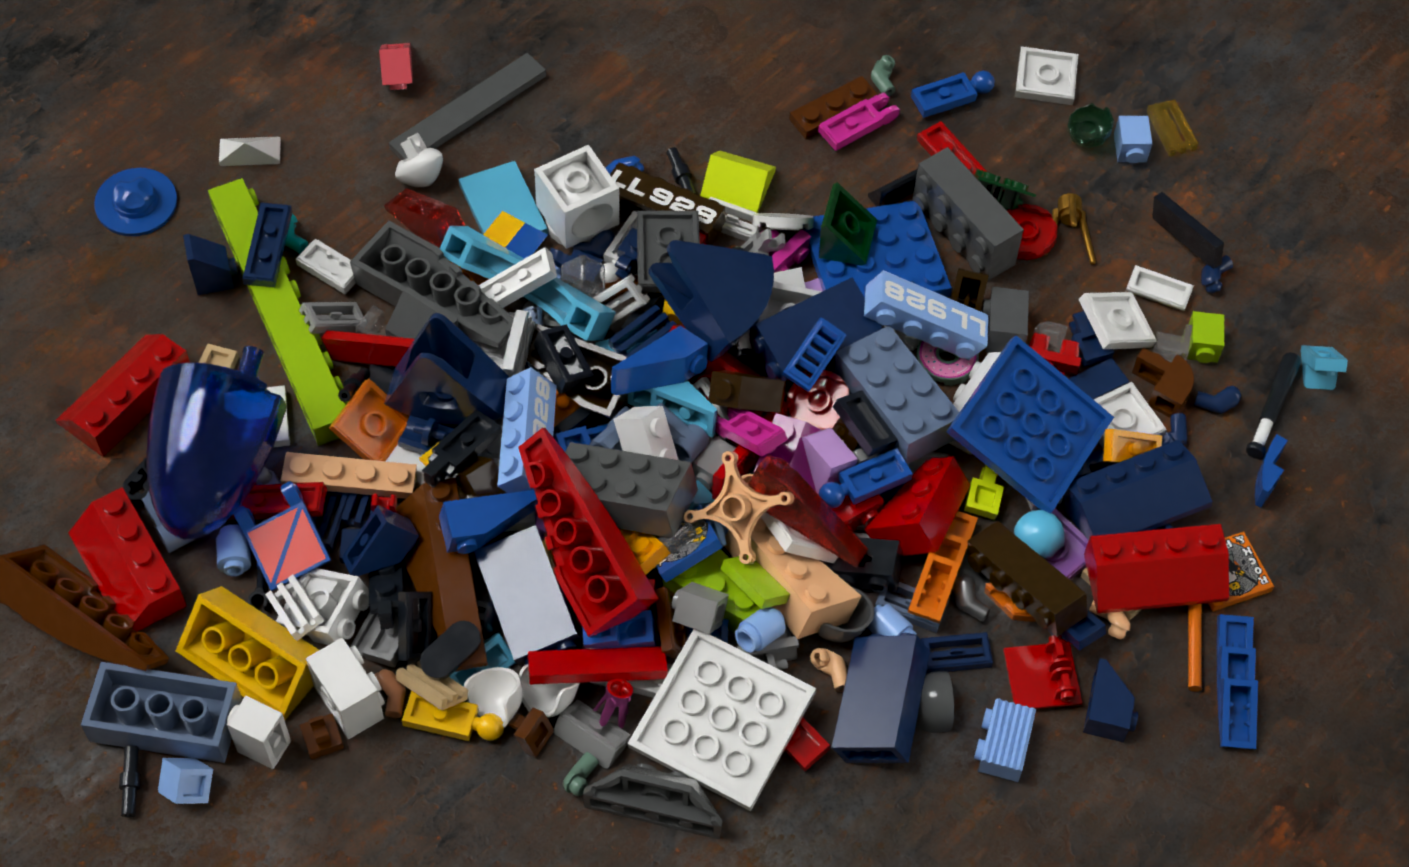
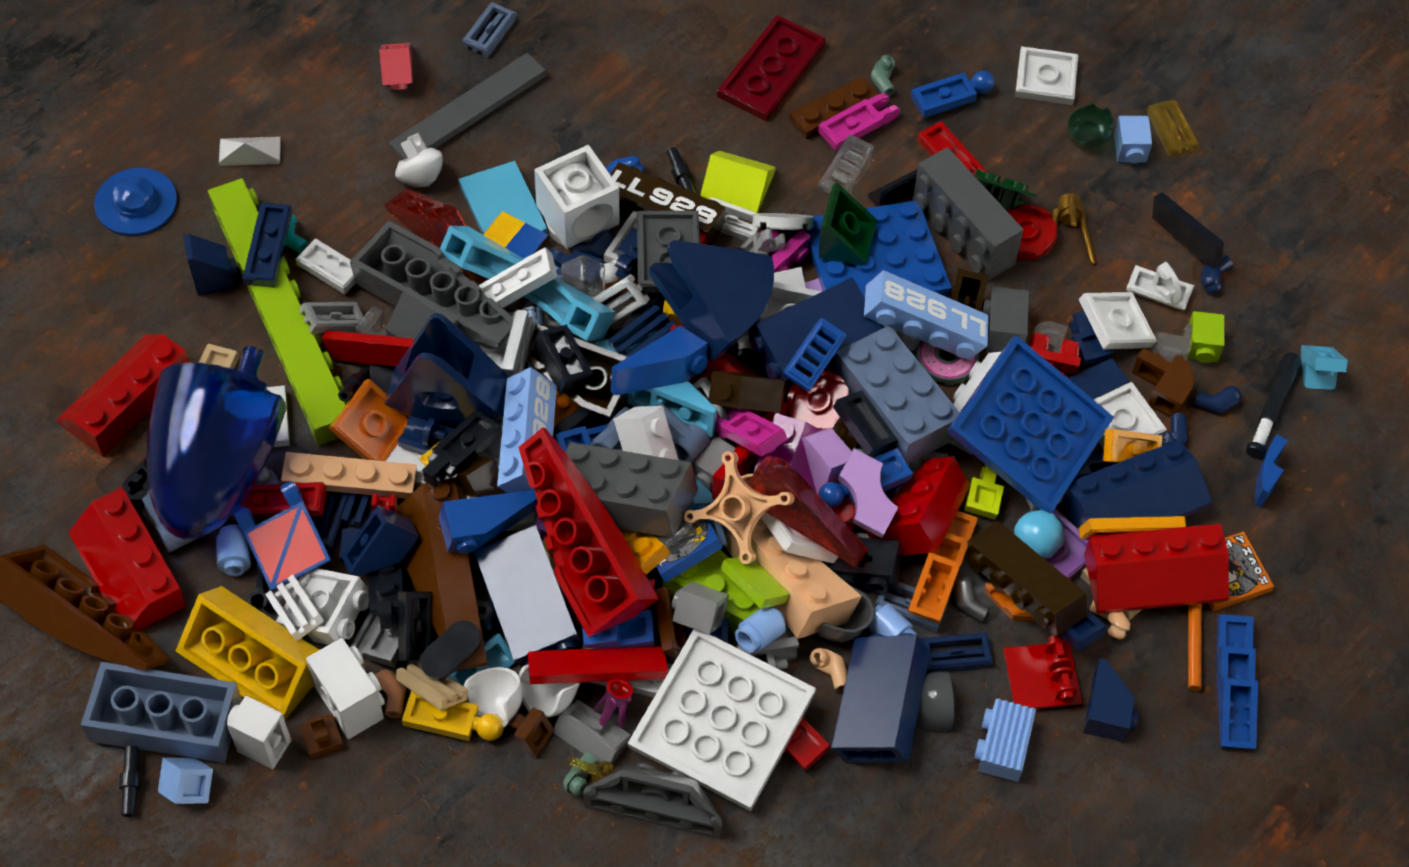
none -> sand blue tile [462,2,517,58]
none -> clear yellow hand [568,756,614,782]
none -> dark red tile [717,15,826,122]
none -> clear slope [818,135,875,193]
none -> lavender tile [838,448,898,538]
none -> light orange tile [1079,516,1186,540]
none -> white tile [1152,262,1181,305]

